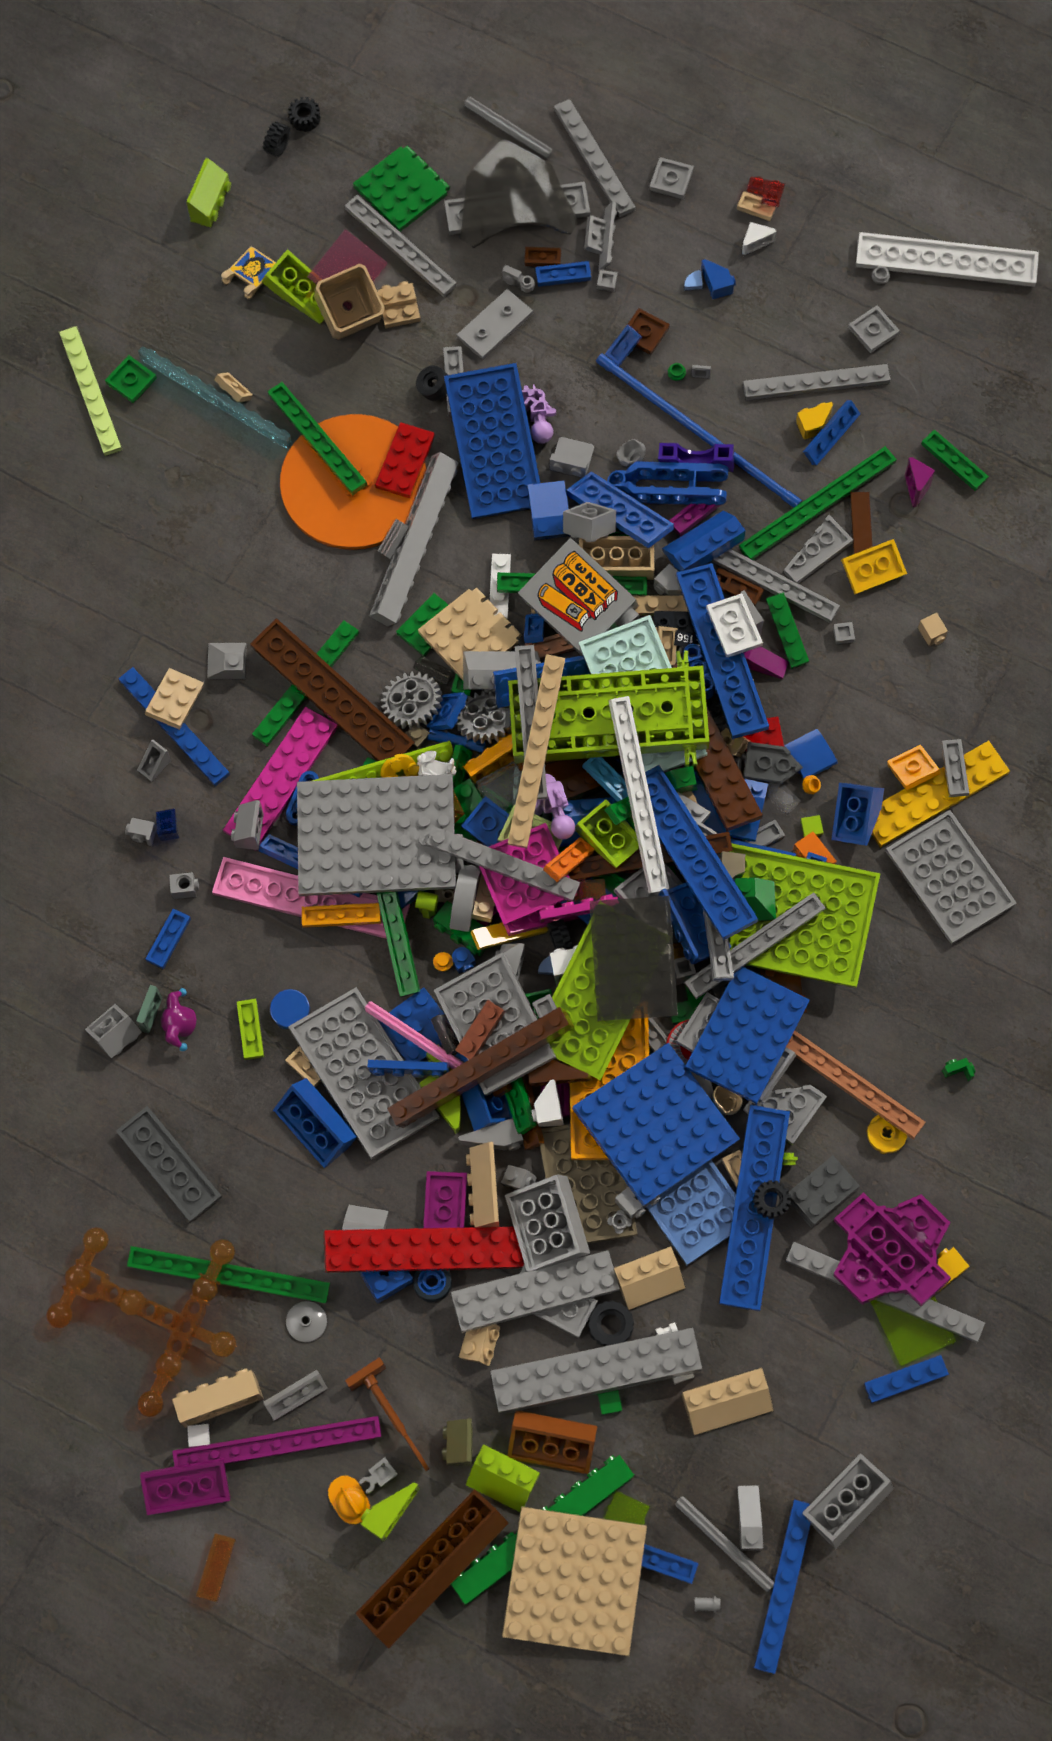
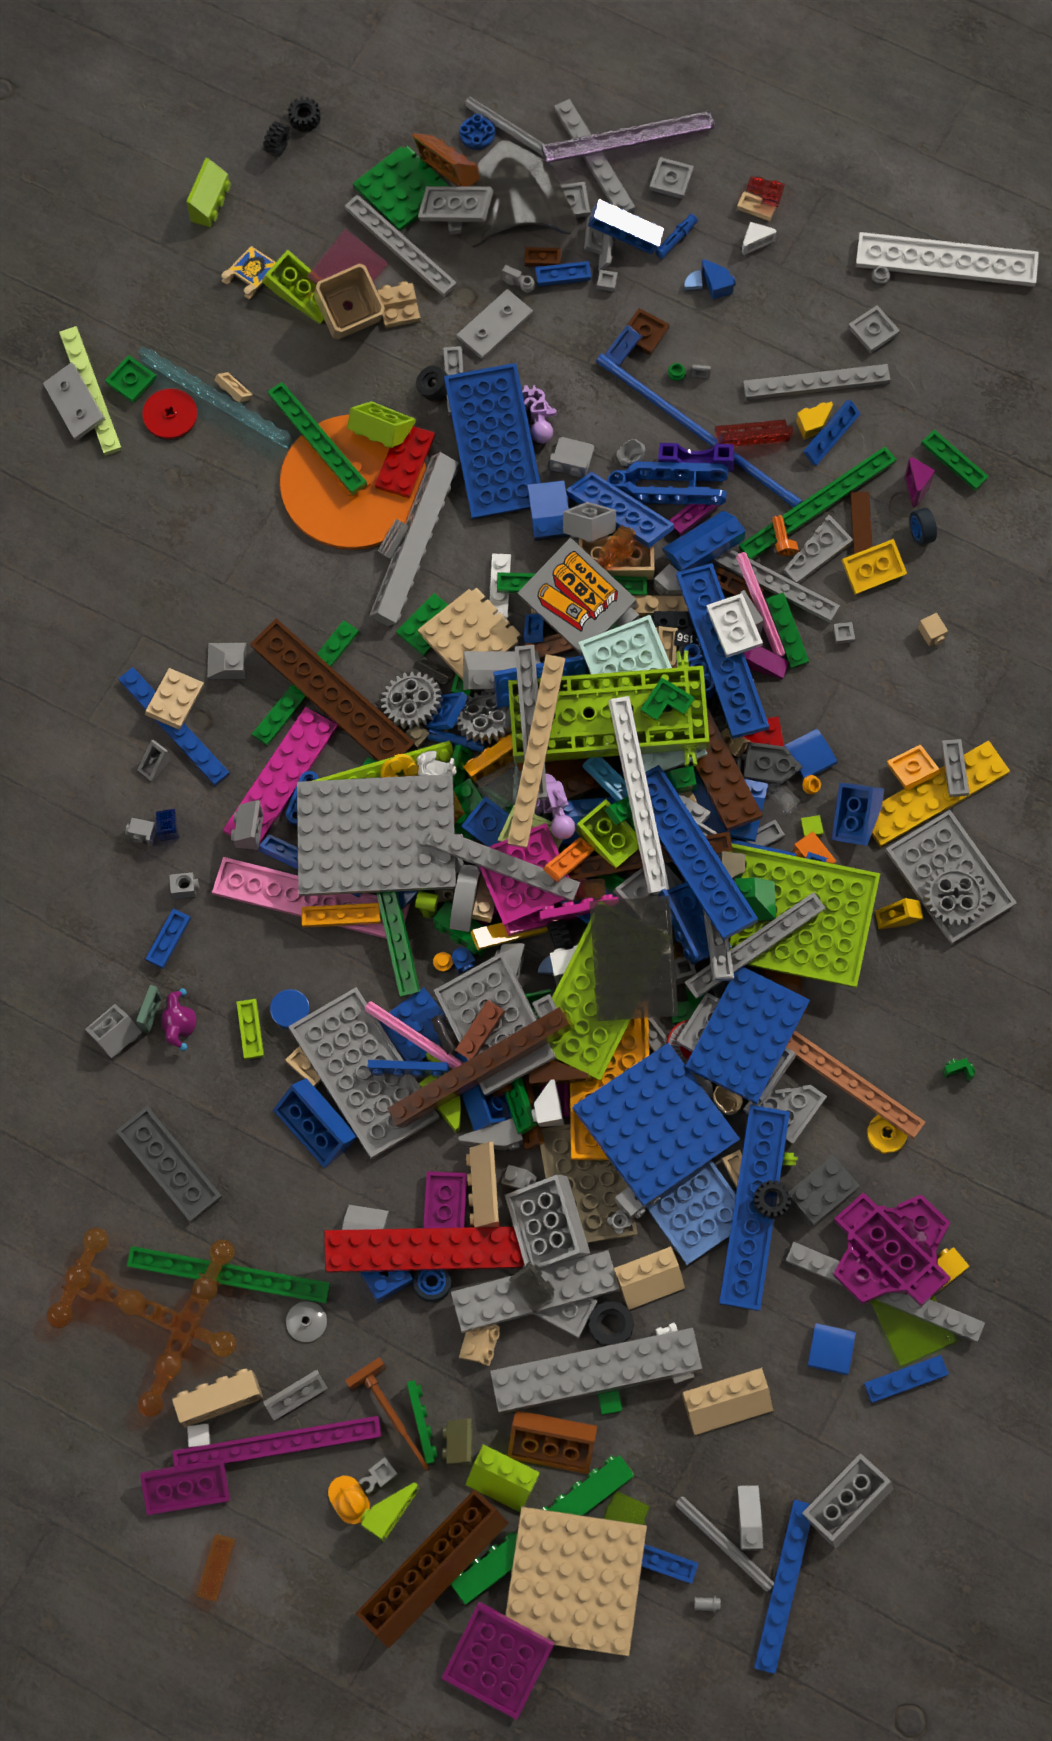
none -> light grey plate [43,362,106,440]
none -> red piece [143,388,198,439]
none -> lime slope [347,401,416,448]
none -> green plate [407,1380,438,1466]
none -> dark orange slope [412,133,481,187]
none -> light grey plate [418,187,493,222]
none -> magenta plate [441,1602,555,1720]
none -> blue tile [460,114,495,150]
none -> clear smoke bracket [509,1261,555,1313]
none -> clear purple plate [541,111,715,164]
none -> brick [588,200,664,254]
none -> clear orange plate [598,525,636,570]
none -> green plate [640,678,695,721]
none -> blue pin [655,213,698,259]
none -> clear red fence [715,419,793,447]
none -> bright pink axle [736,552,785,657]
none -> orange piece [772,515,799,556]
none -> blue slope [807,1323,856,1376]
none -> yellow slope [875,898,923,929]
none -> black wheel [909,508,937,545]
none -> light grey gear [923,864,988,928]

